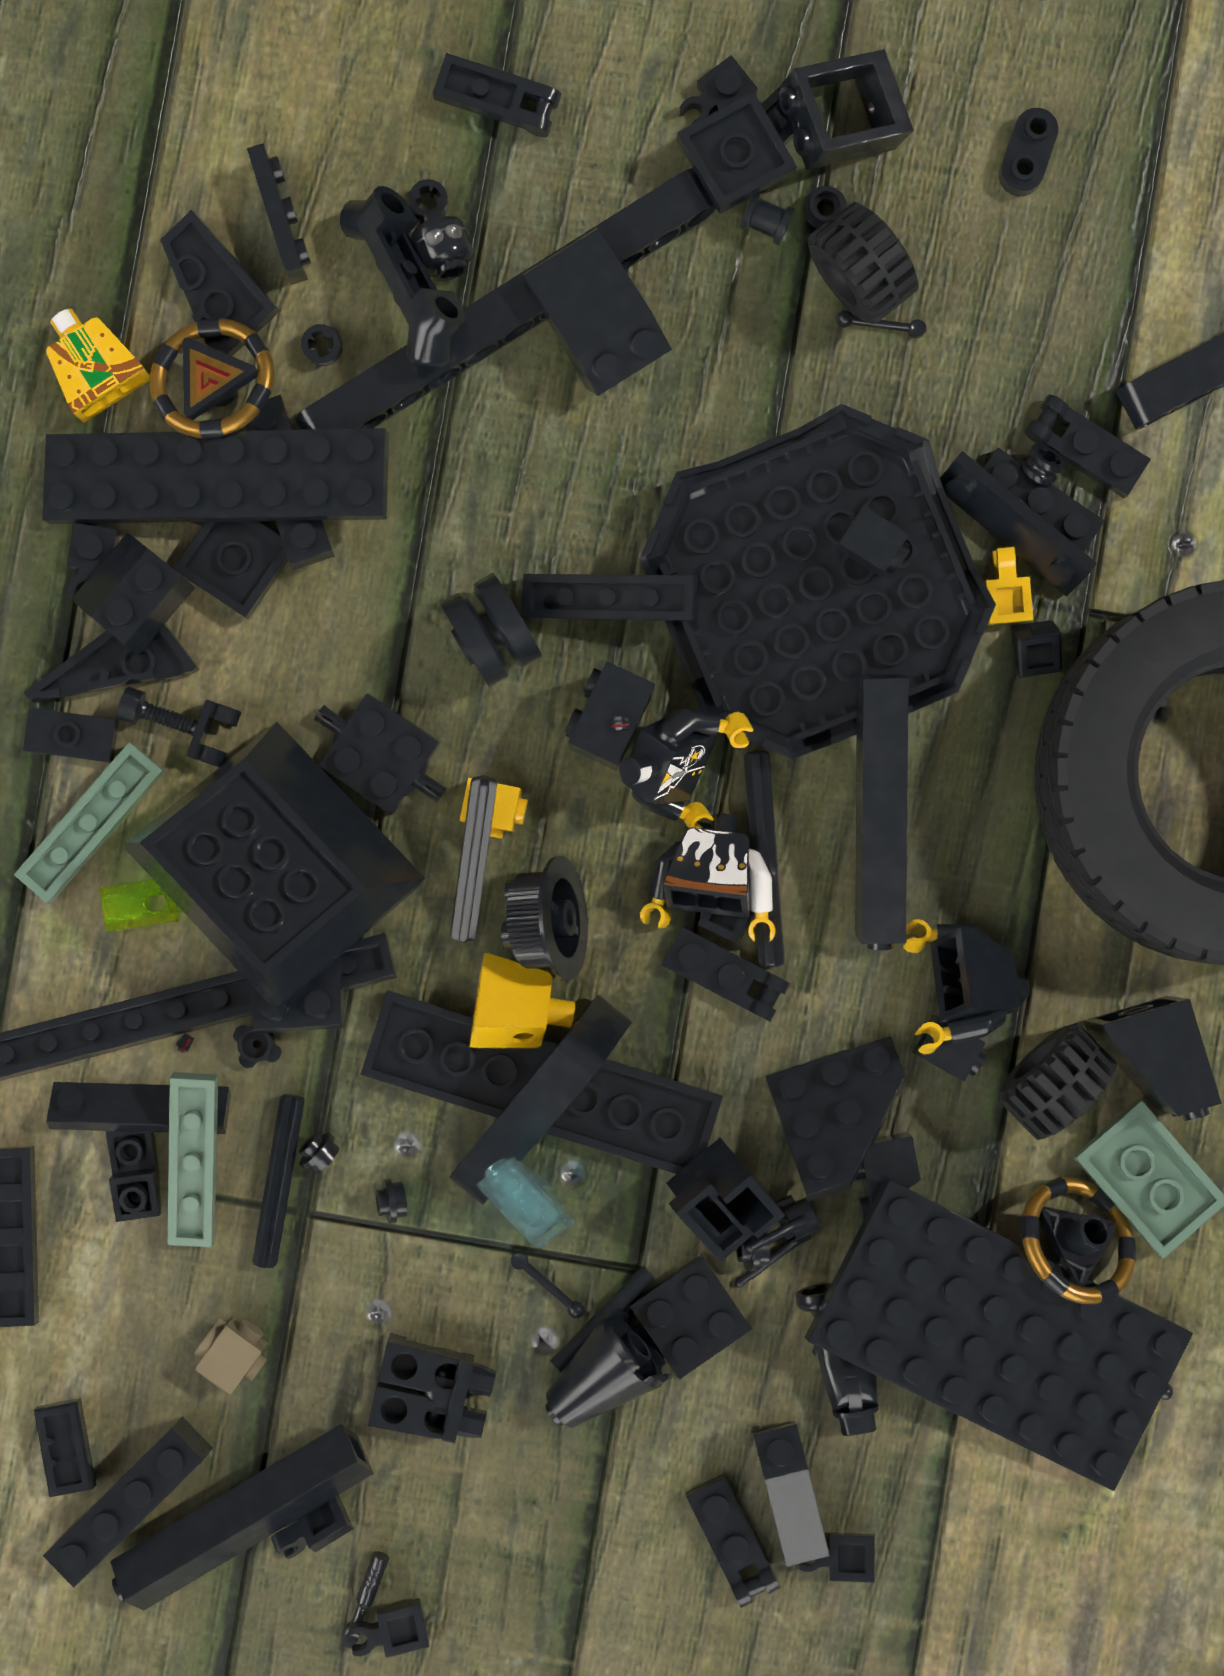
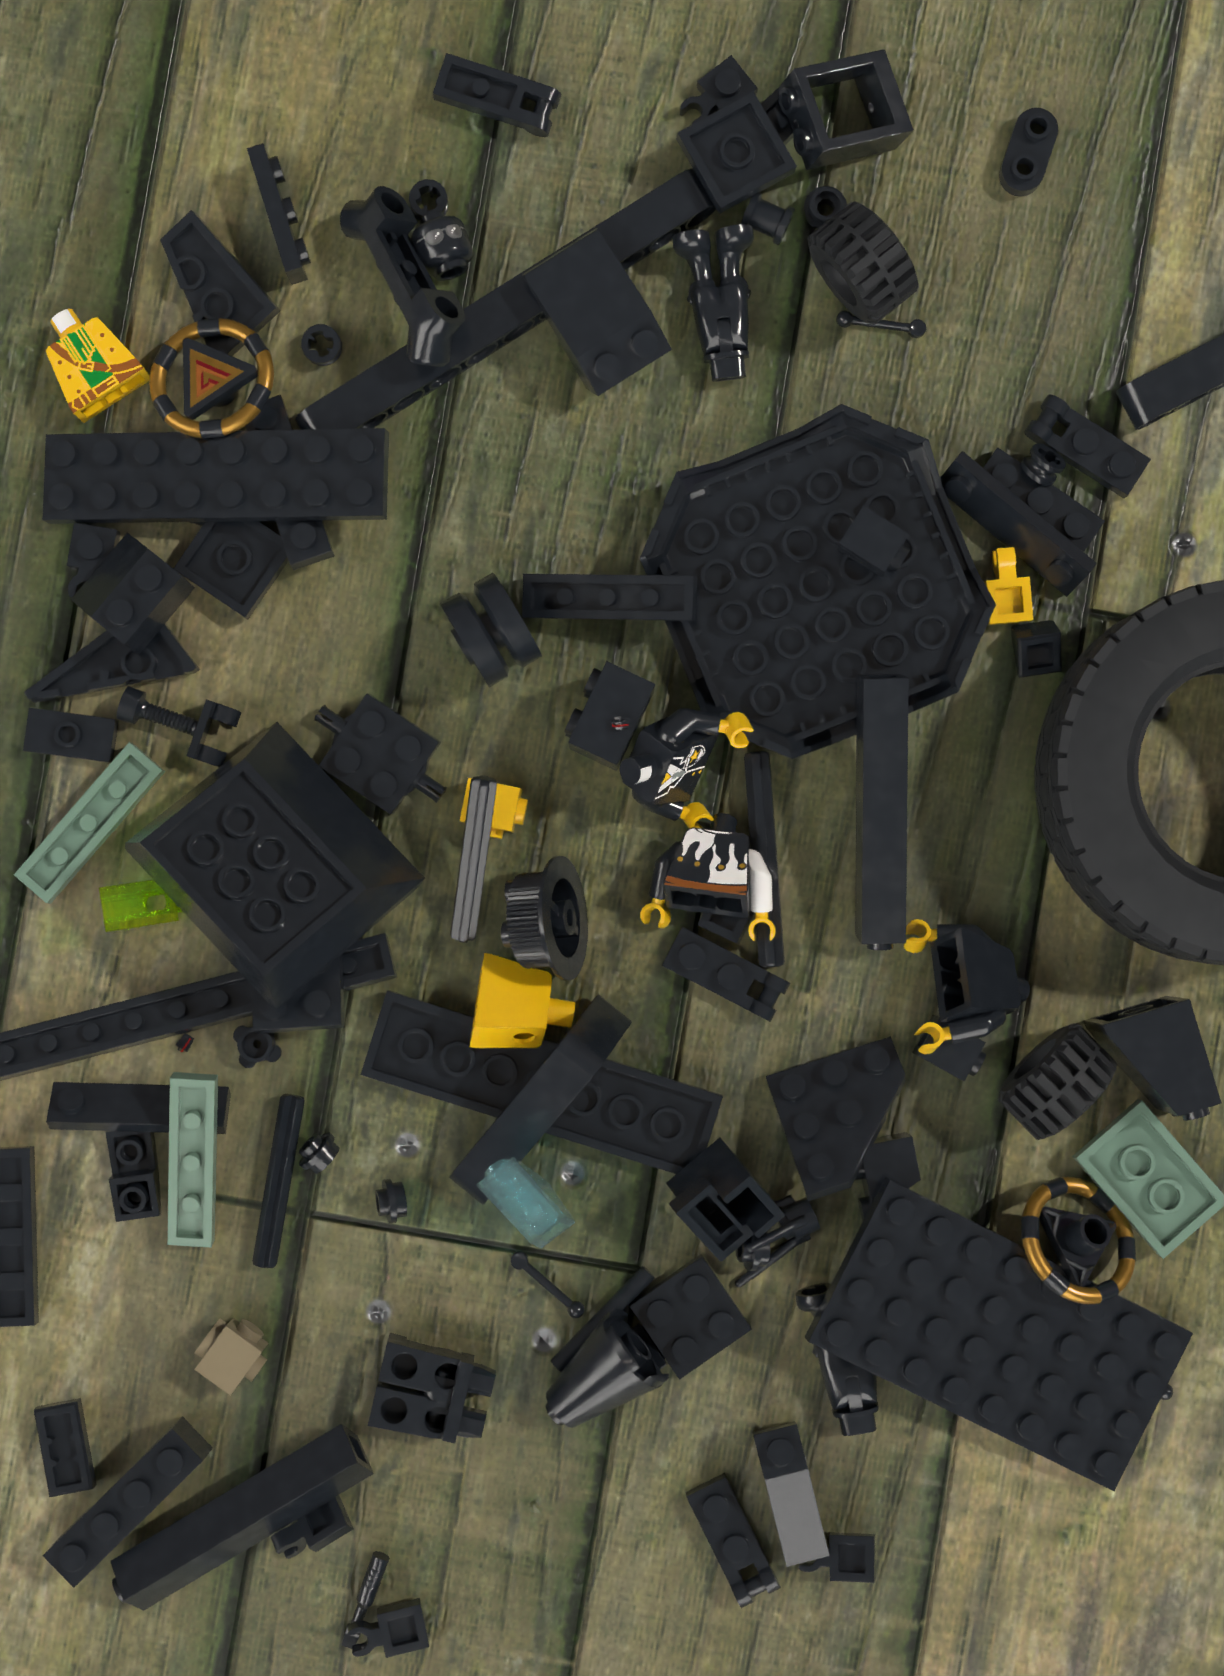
none -> black piece [673,224,754,382]

